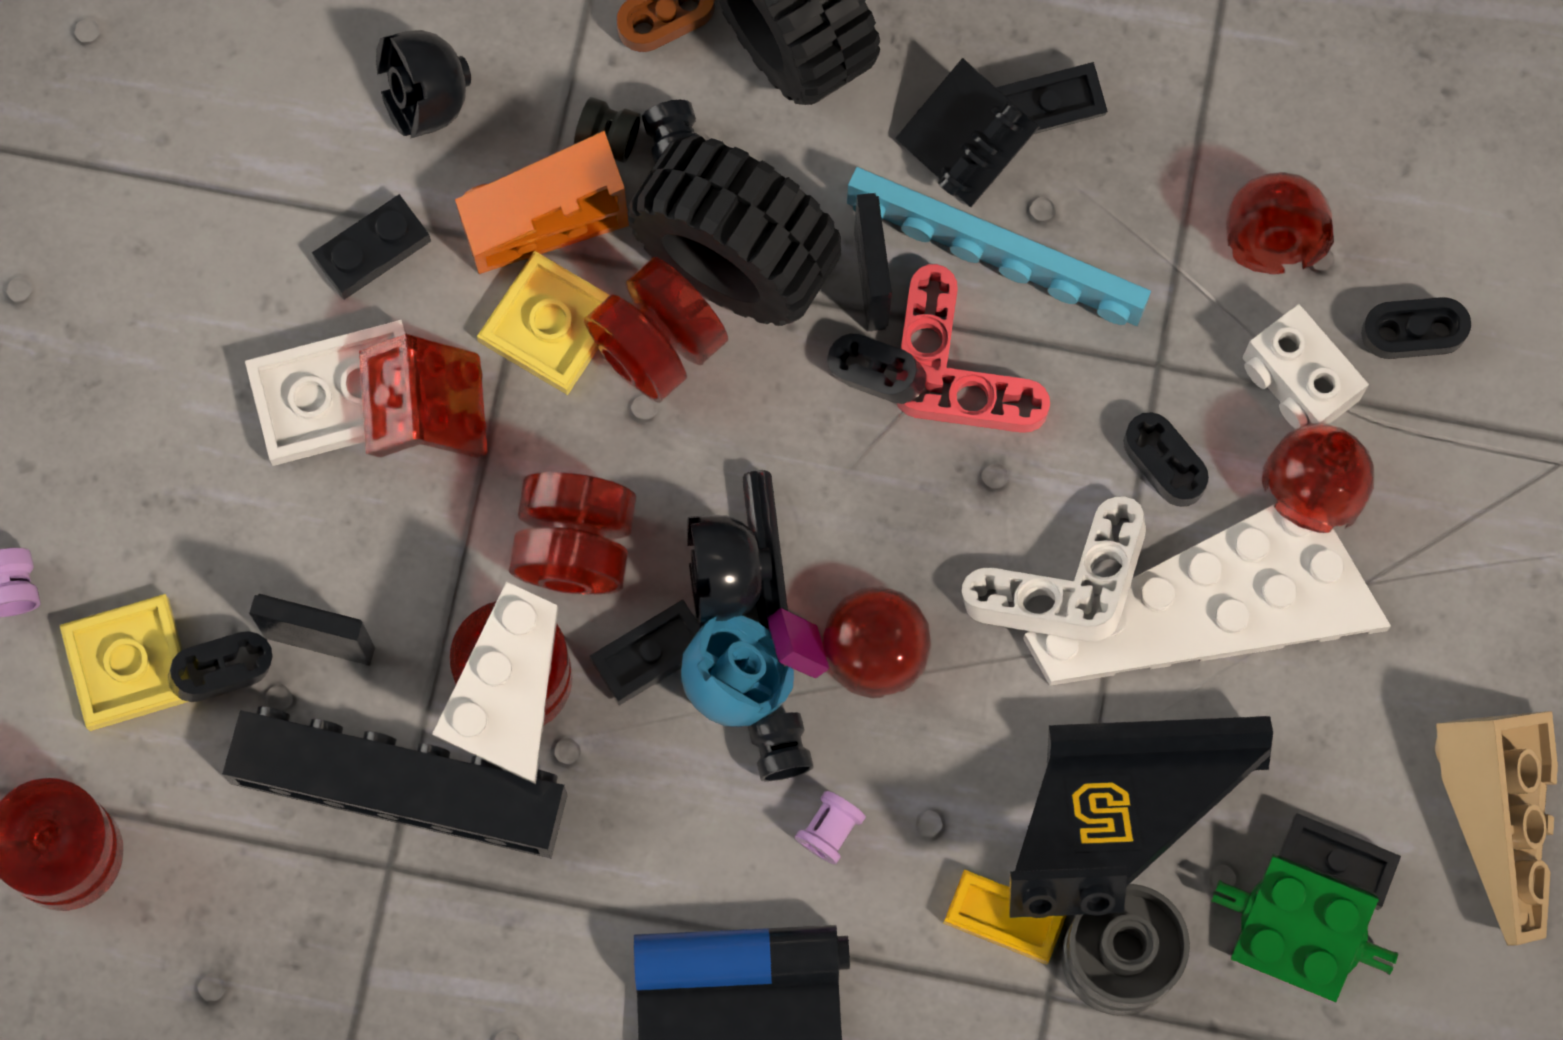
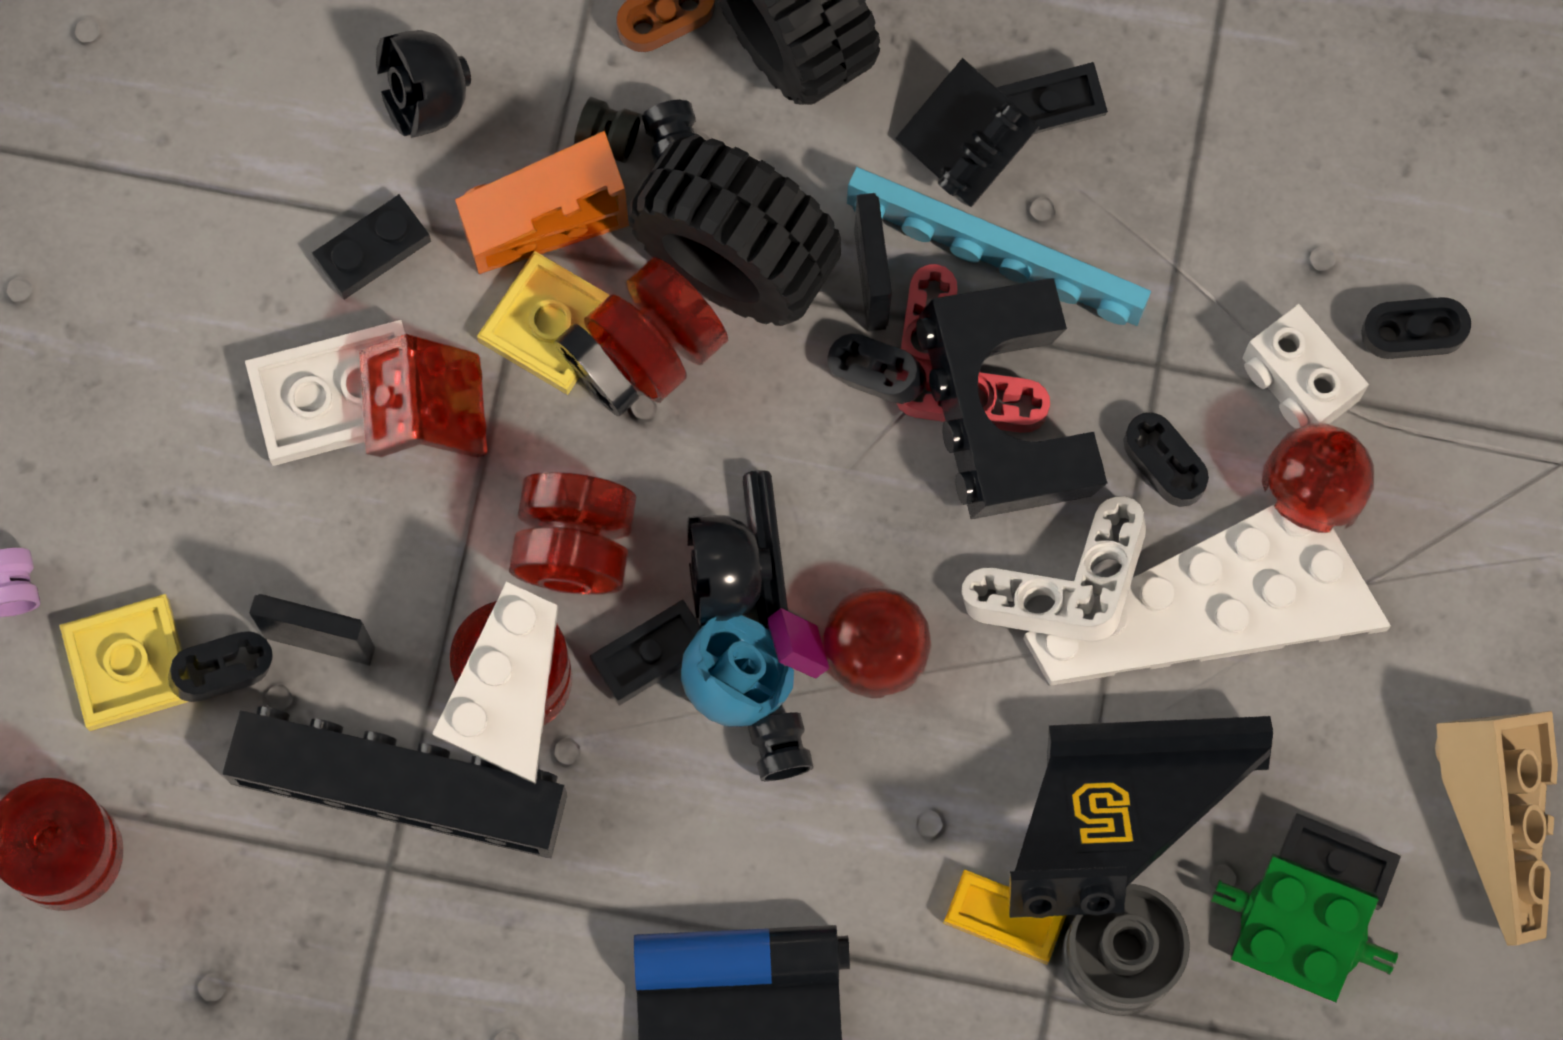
lavender bush [795,791,866,864] -> none
clear red cylinder [1226,172,1334,274] -> none
none -> beam [554,323,639,416]
none -> black arch [916,278,1108,520]

